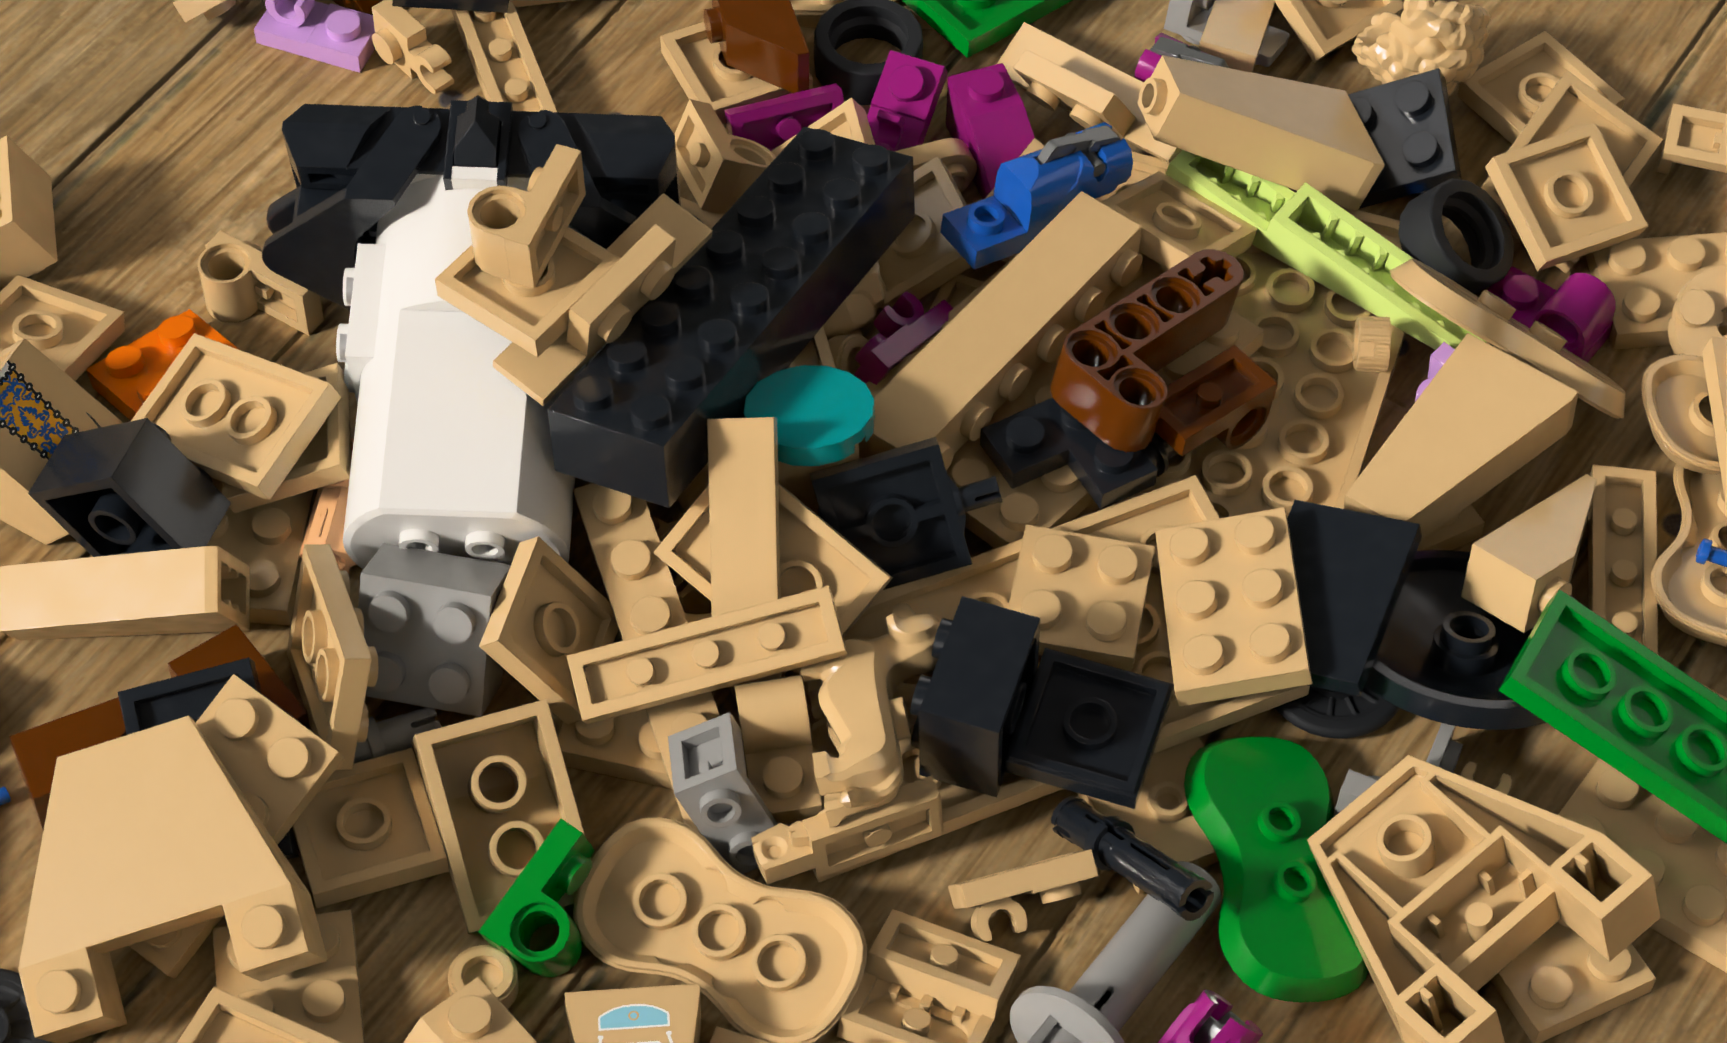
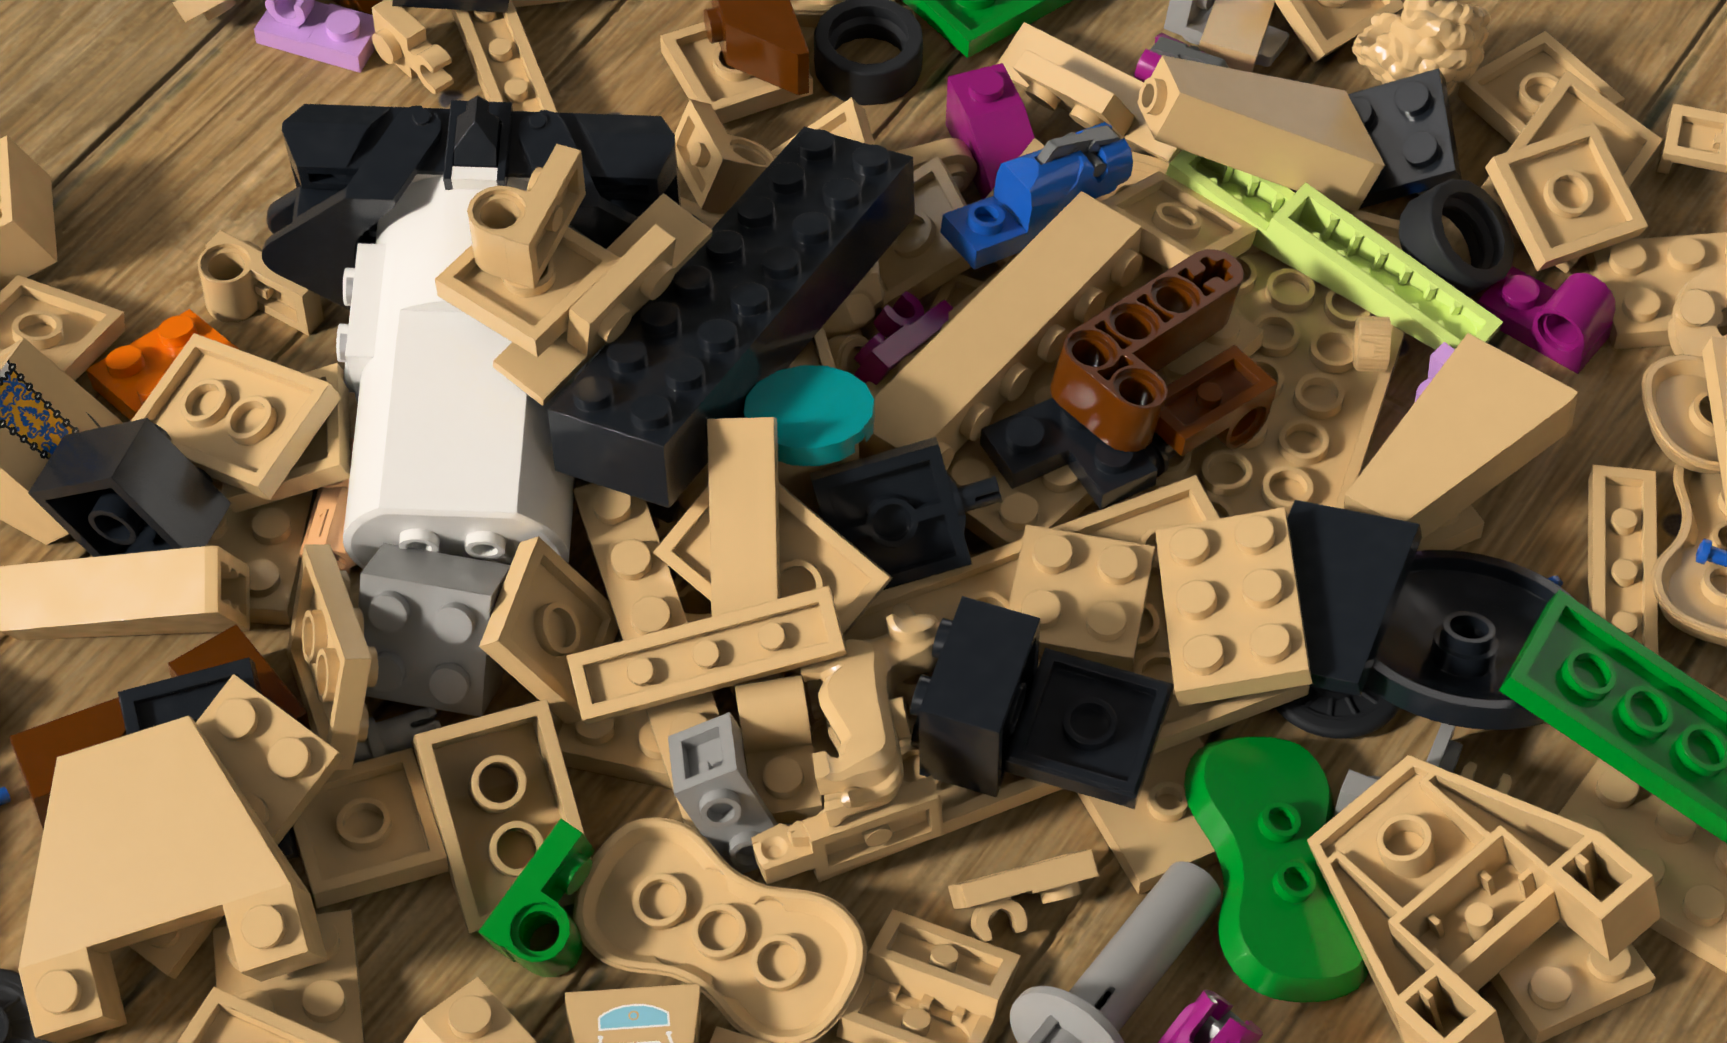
tan tile [448,945,519,1009] -> none
magenta plate [724,83,844,151] -> none
magenta plate [867,50,948,152] -> none
black pin [1051,796,1214,921] -> none
tan plate [1390,259,1626,419] -> none
tan slope [1461,474,1597,633] -> none

